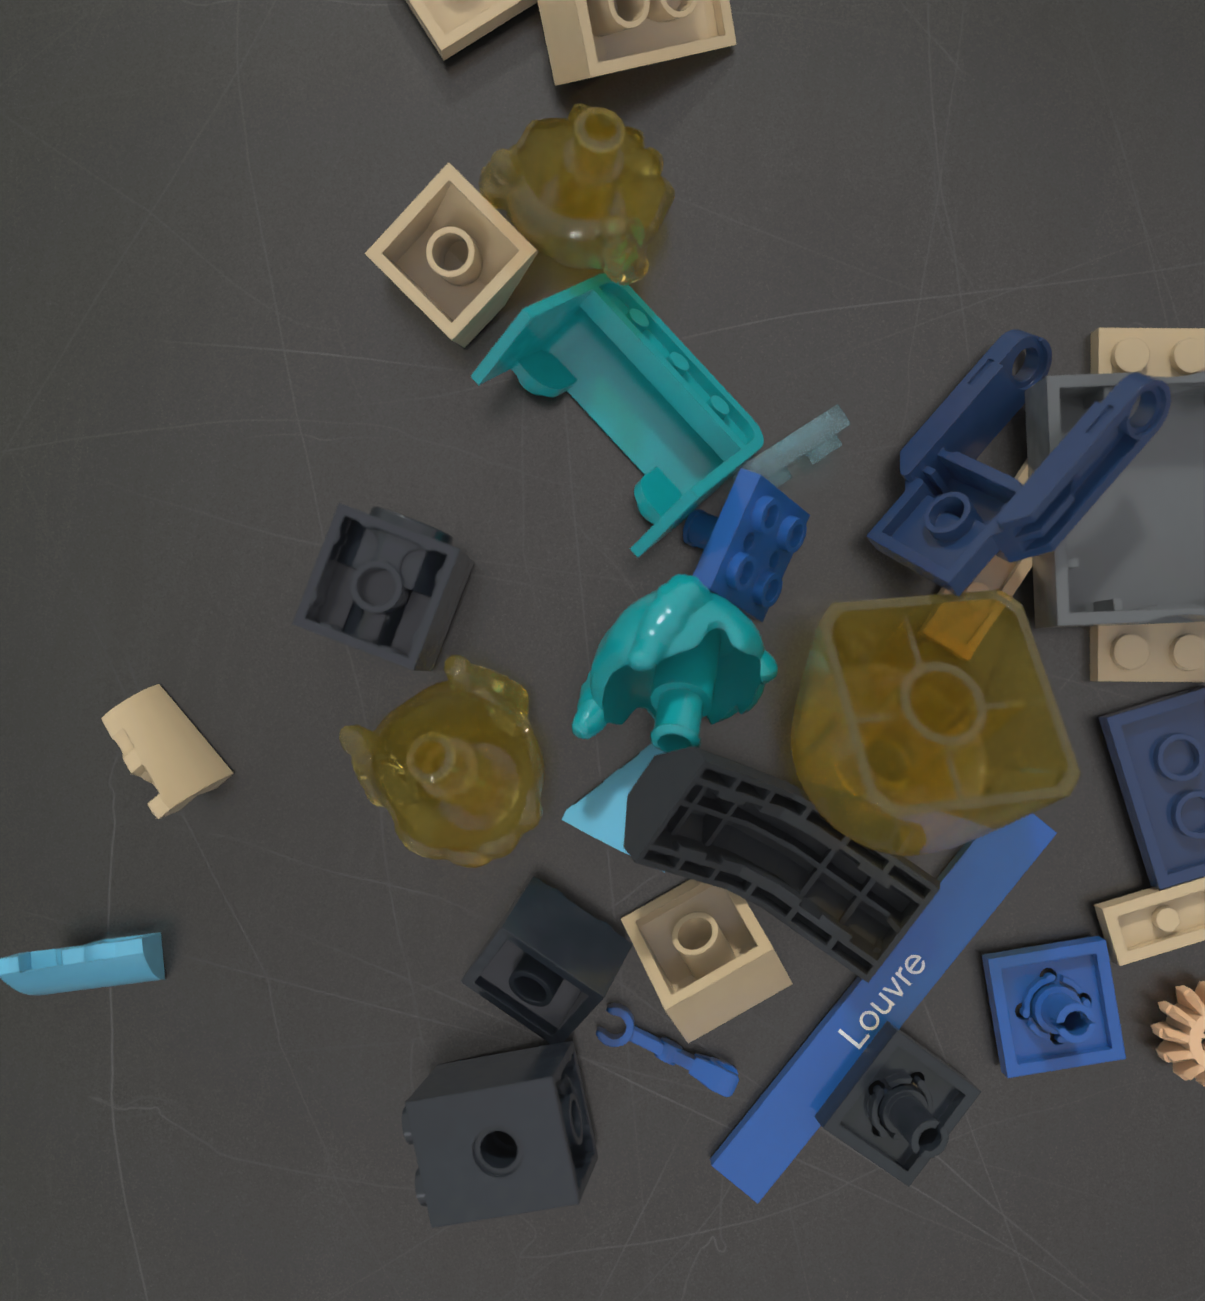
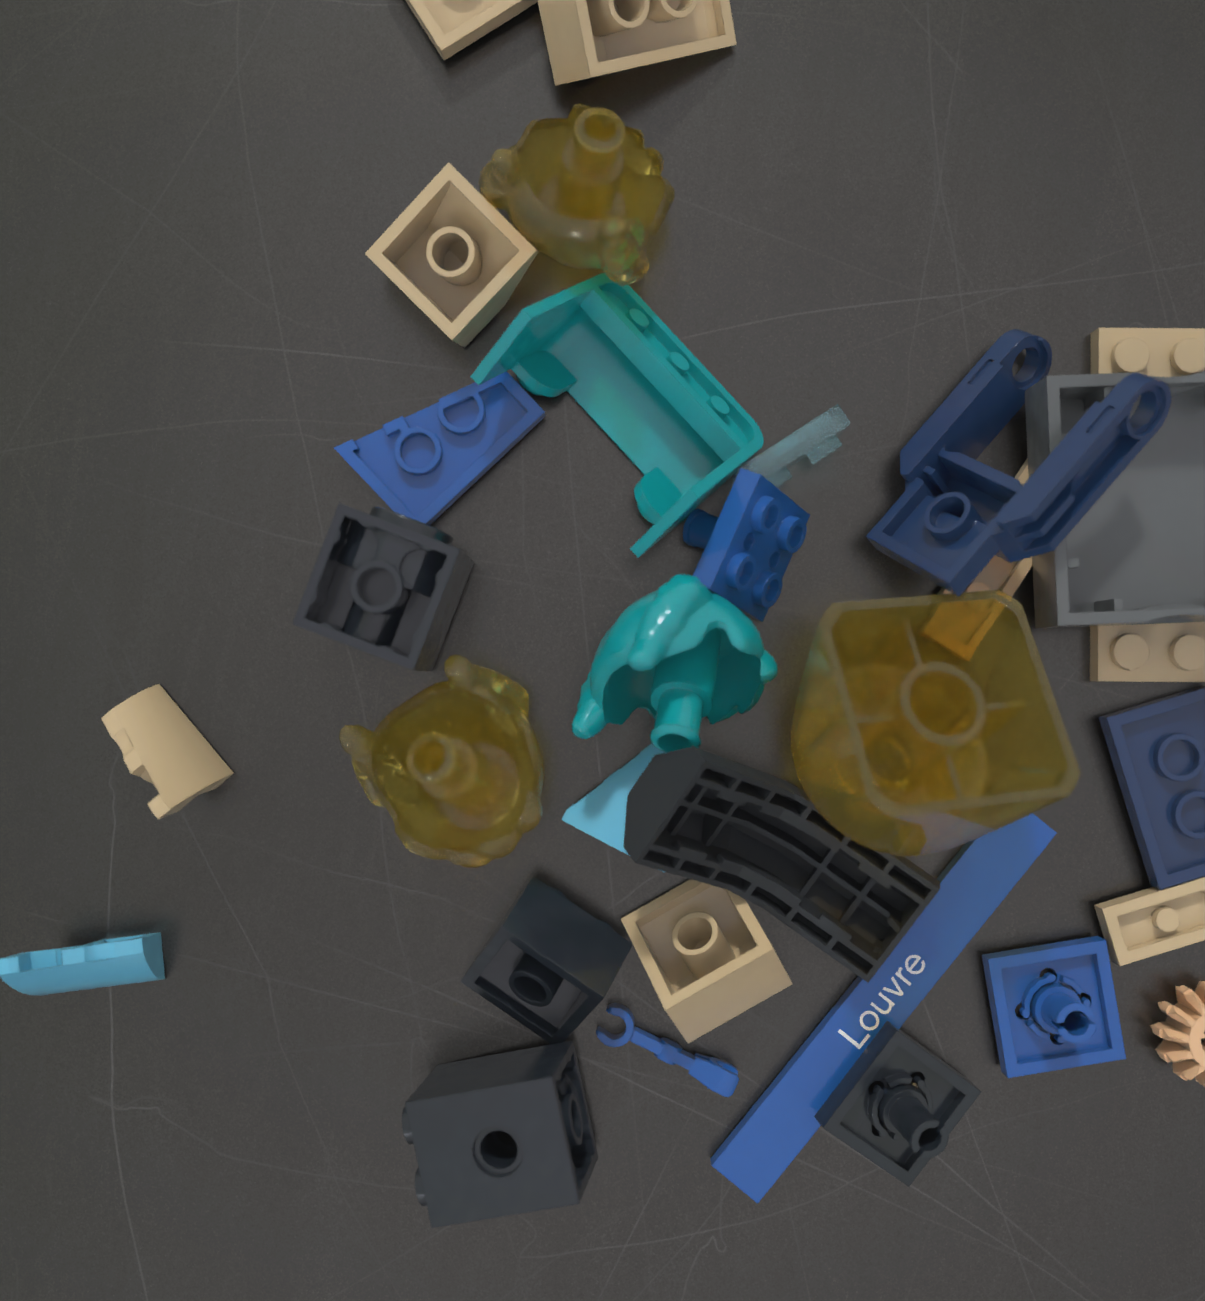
none -> blue wing [334,371,546,526]

